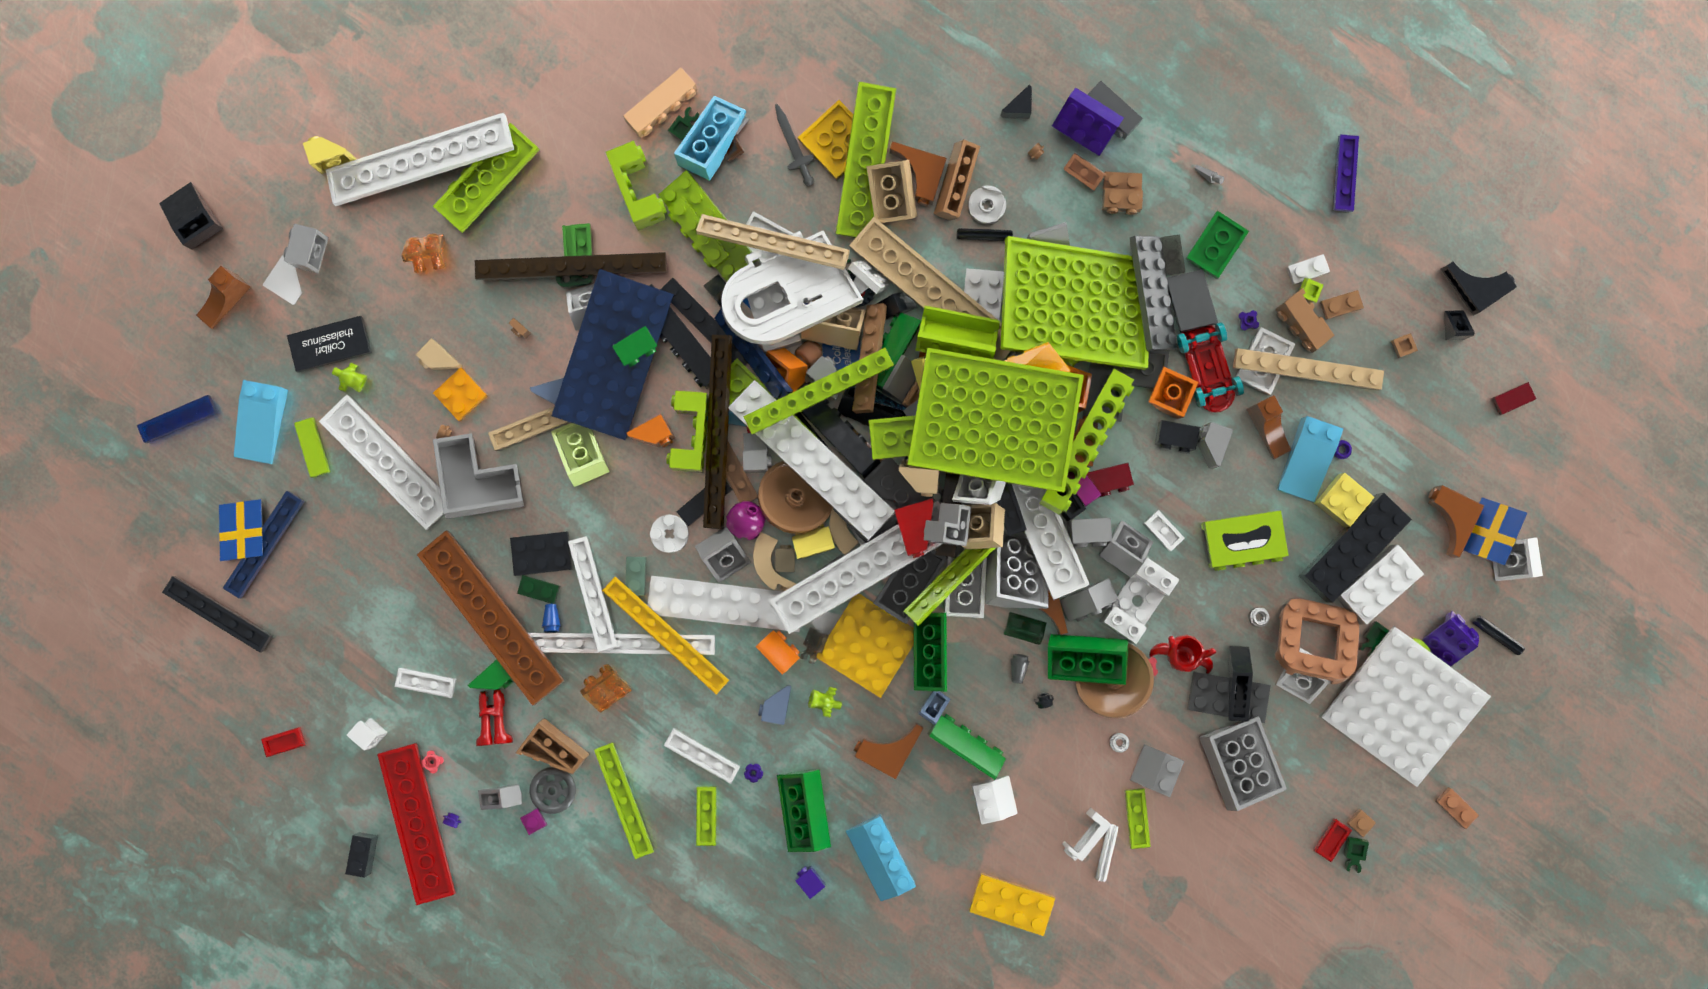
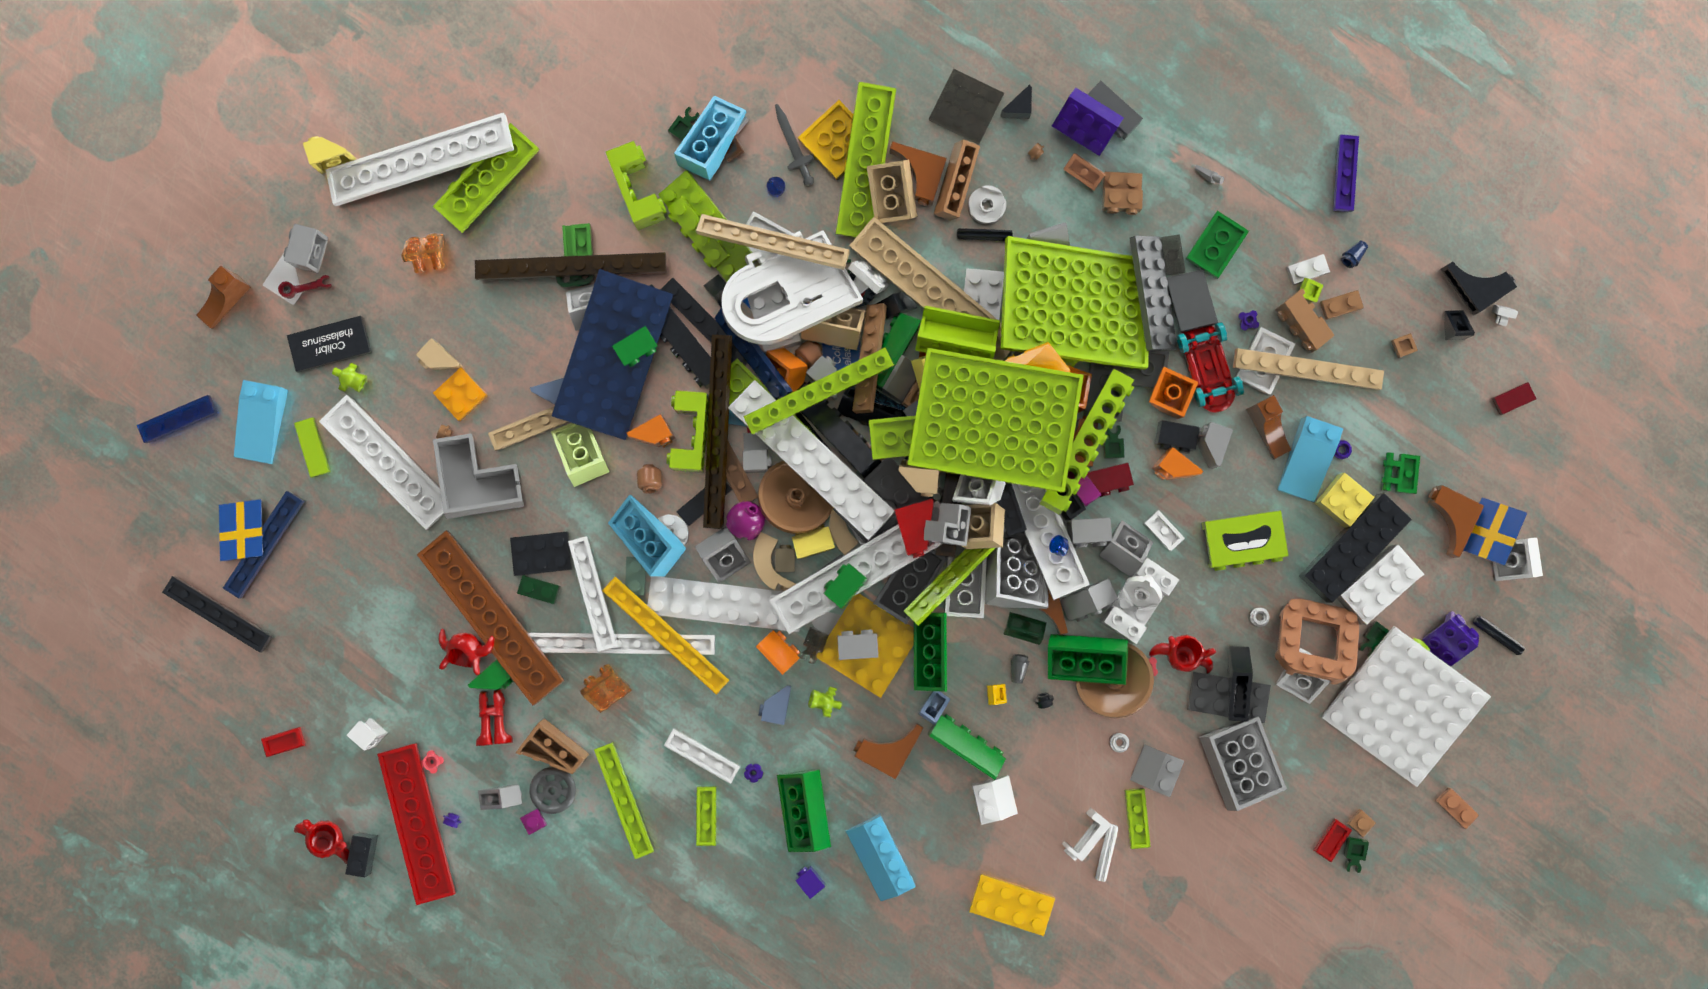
black slope [159,182,223,250] -> none
white tile [394,668,456,698] -> none
medium nougat plate [509,318,531,339] -> none
blue cone [542,604,561,633] -> none
light nougat brick [623,67,697,138] -> none
none -> dark red brick [278,275,332,299]
none -> red piece [294,819,350,864]
none -> red piece [438,629,494,675]
none -> medium azure slope [608,495,686,577]
none -> nougat head [637,464,662,494]
none -> clear blue tile [766,177,785,197]
none -> green brick [823,563,868,609]
none -> light grey brick [838,630,878,660]
none -> clear smoke plate [929,69,1004,145]
none -> yellow plate [987,684,1007,705]
none -> clear blue tile [1049,535,1069,557]
none -> dark green plate [1104,425,1125,459]
none -> white plate [1122,575,1163,611]
none -> orange slope [1152,447,1203,480]
none -> dark blue cone [1341,240,1368,268]
none -> green plate [1381,452,1420,494]
none -> white tile [1492,304,1518,326]

